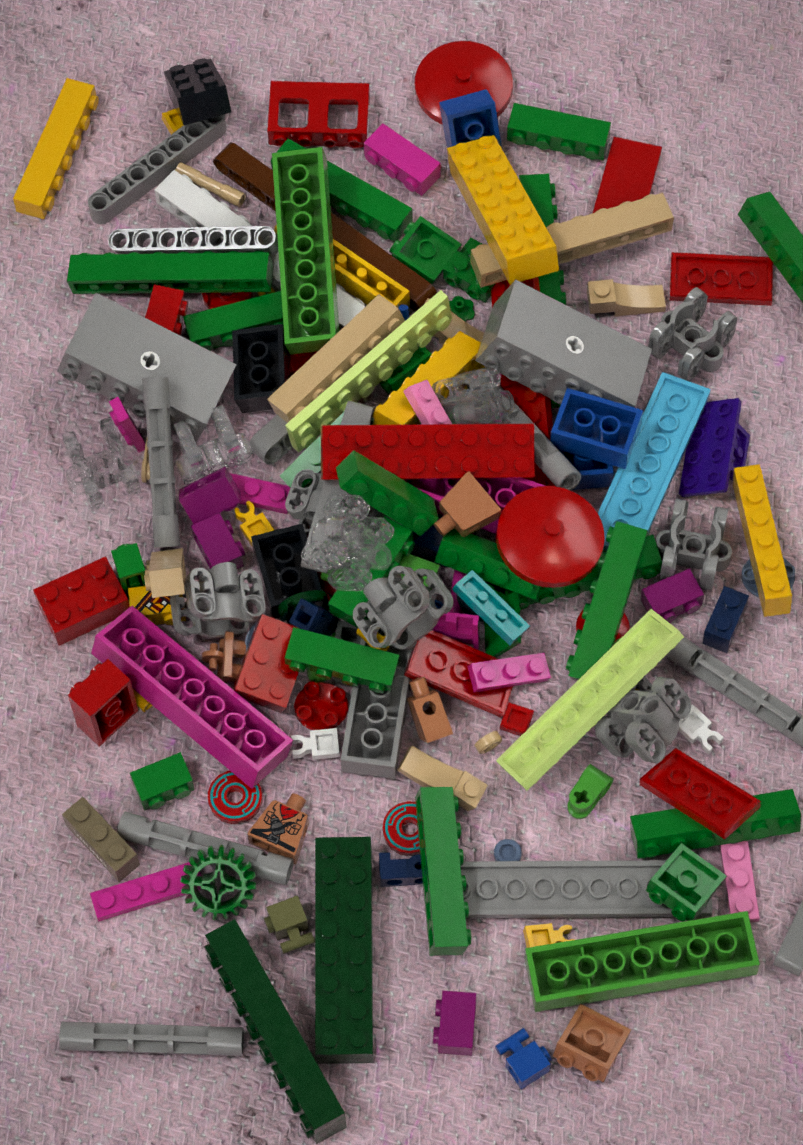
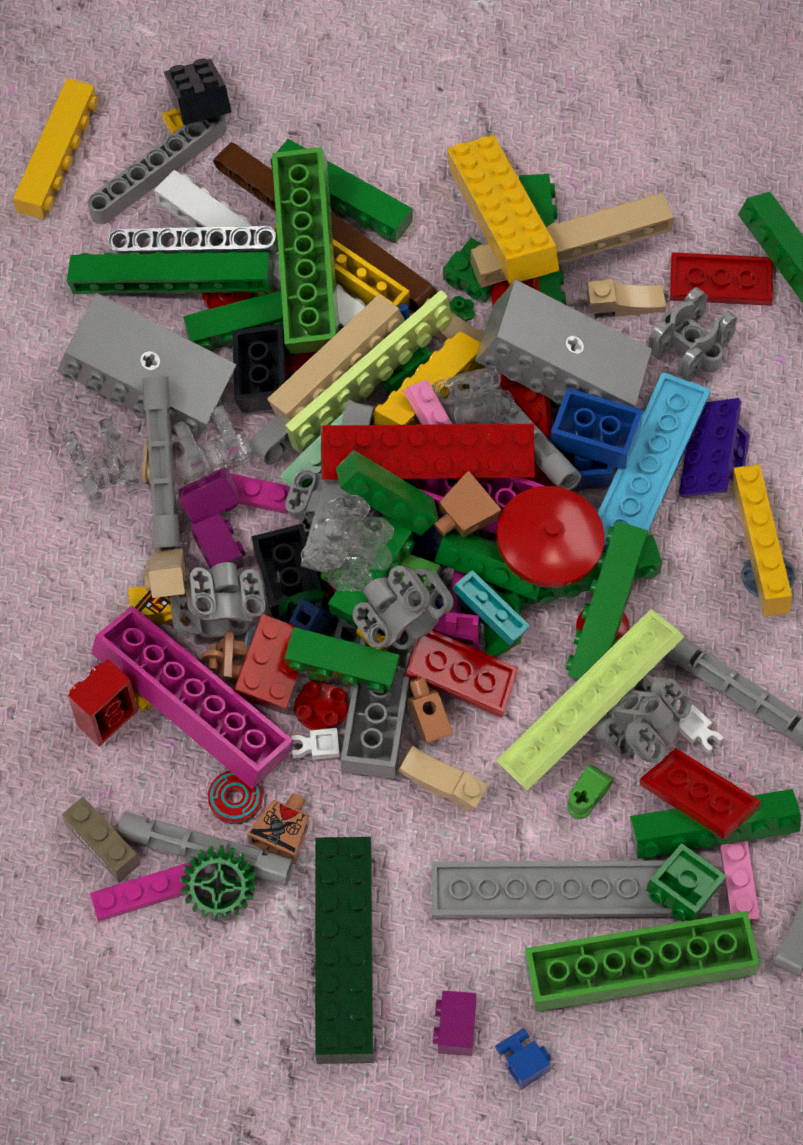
red brick [33,556,130,646] -> none
light grey piece [59,1021,244,1056] -> none
dark pink plate [109,397,145,453] -> none
green brick [111,543,145,599] -> none
green brick [130,752,195,811] -> none
red slope [145,285,188,336] -> none
tan piece [175,162,246,207] -> none
dark green brick [204,919,347,1144] -> none
yellow plate [234,501,274,546] -> none
olive brick [264,895,315,954] -> none
red window [267,81,370,148] -> none
dark pink brick [364,123,441,196] -> none
dark blue leg [379,852,423,887] -> none
red tile [382,801,420,856] -> none
green plate [389,216,462,285] -> none
red dish [415,41,513,125] -> none
green brick [415,787,471,956] -> none
blue brick [439,89,502,148] -> none
dark pink plate [468,652,551,692] -> none
tan tile [474,731,502,754] -> none
sand blue tile [494,839,522,861] -> none
red tile [500,702,534,736] -> none
green brick [507,103,611,160] -> none
yellow plate [523,923,575,948] -> none
nougat plate [553,1004,631,1082] -> none
red tile [593,137,662,213] -> none
magenta brick [640,568,704,623] -> none
light grey piece [655,498,732,590] -> none
dark blue brick [702,586,749,653] -> none

